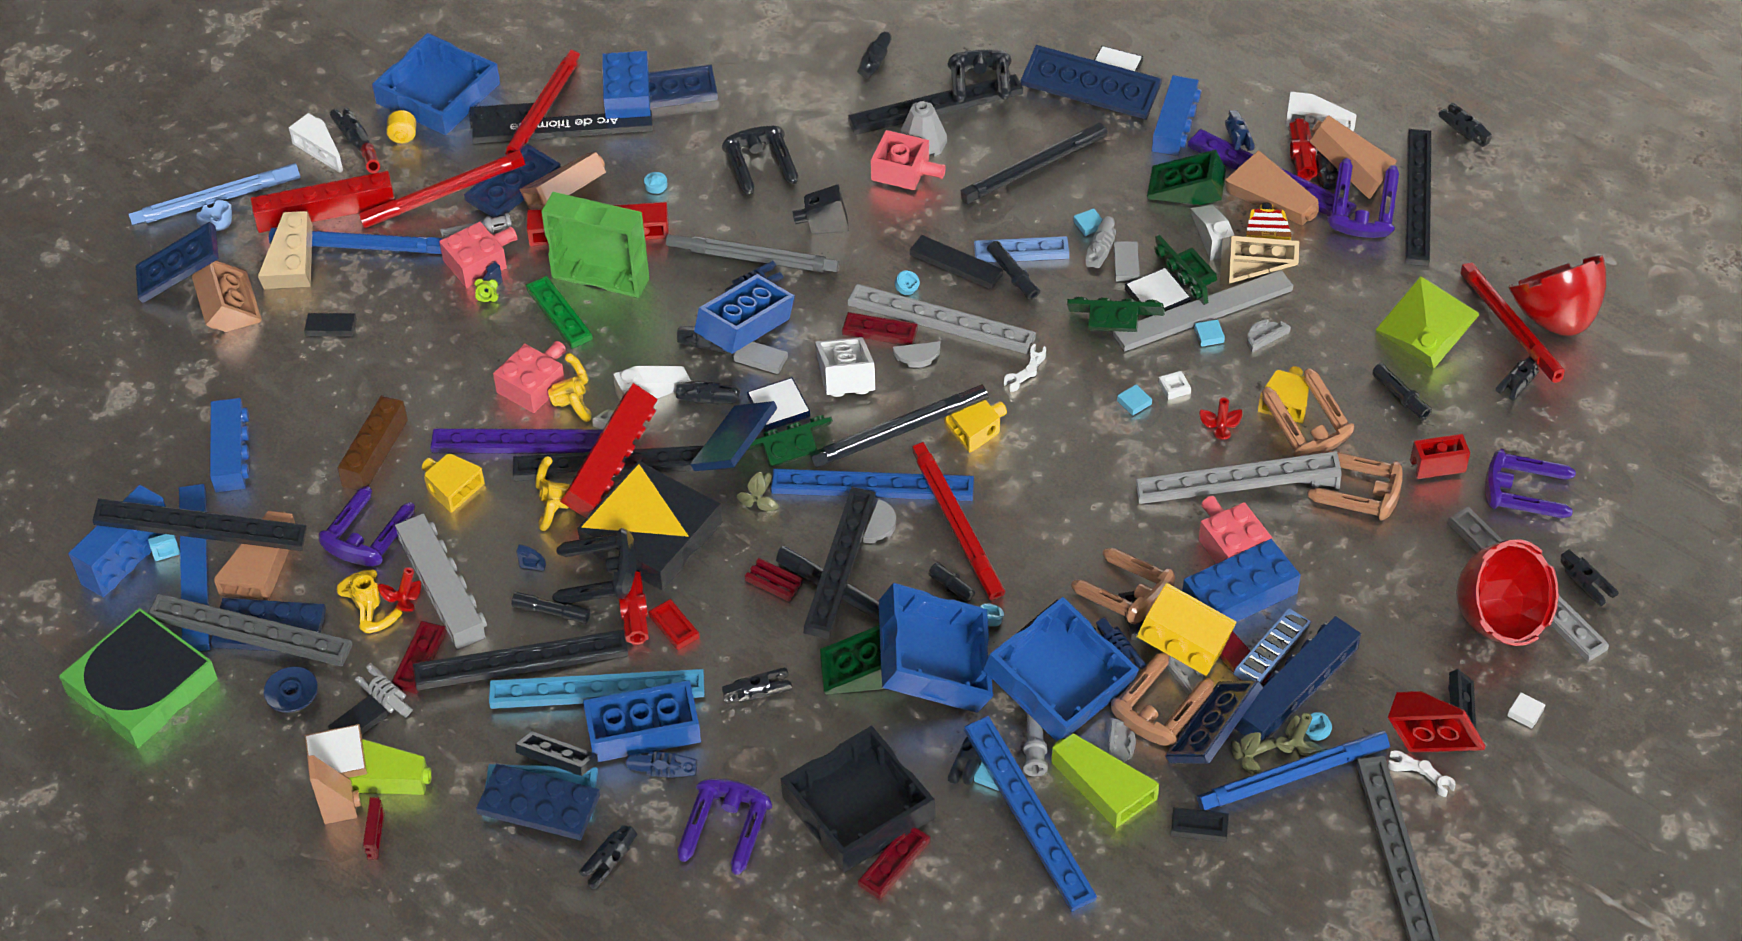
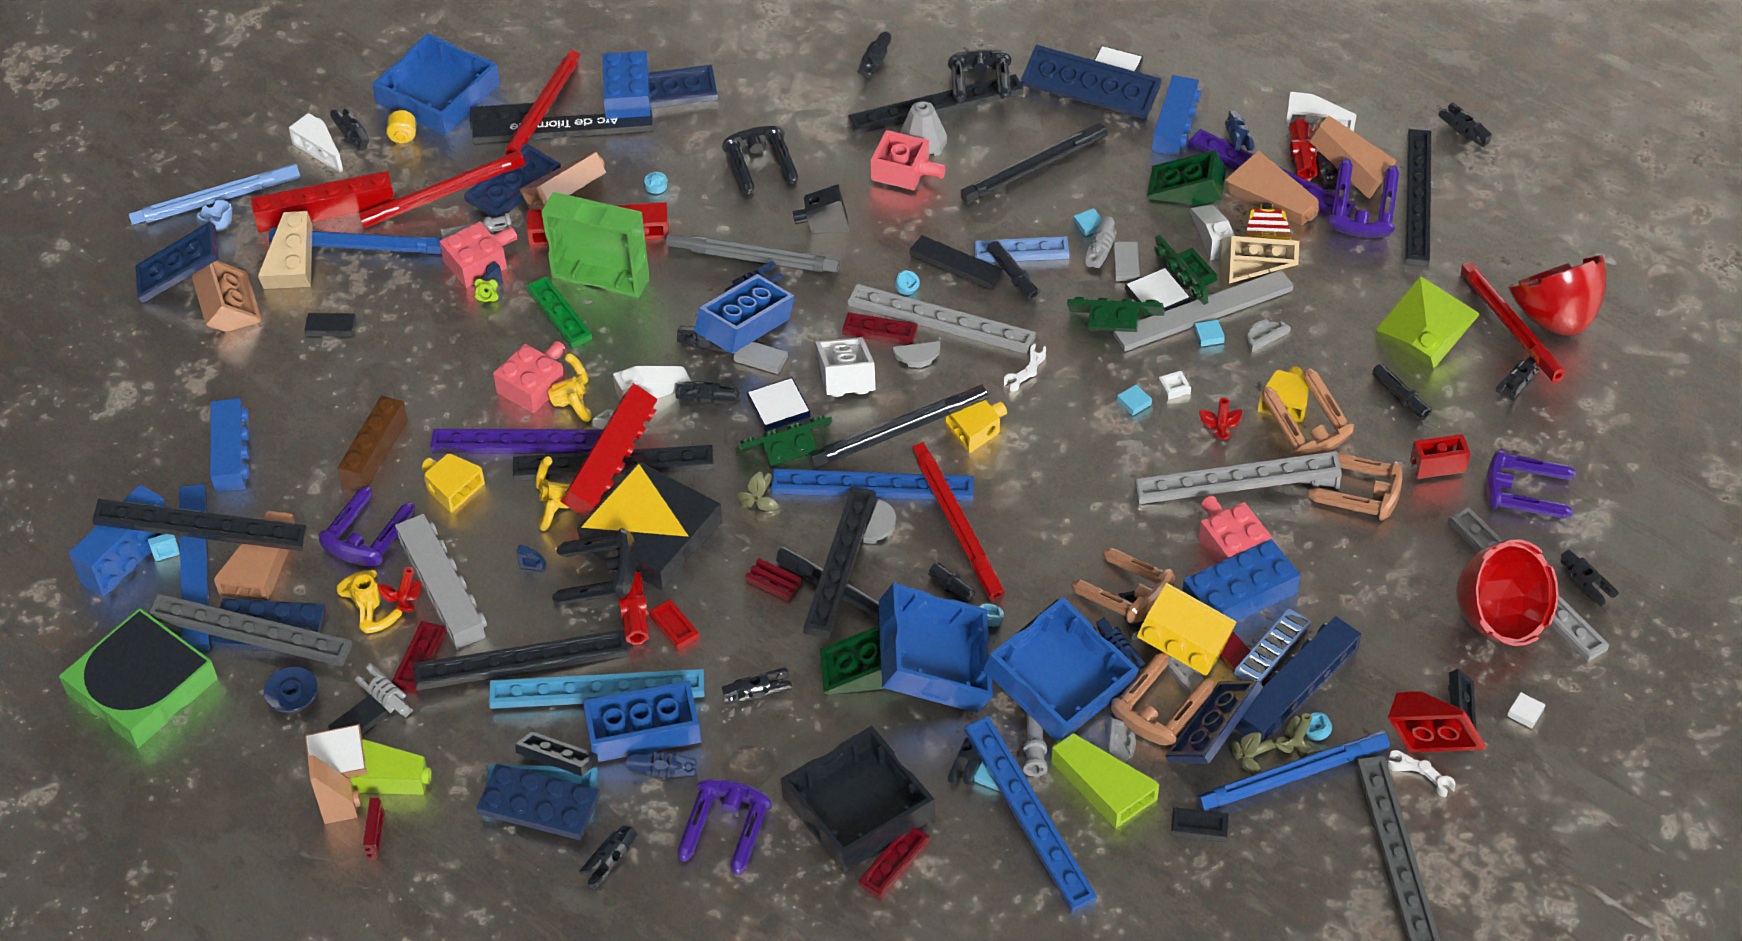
red piece [361,143,380,173] -> none
black piece [511,592,590,624] -> none
dark blue tile [690,401,777,471] -> none

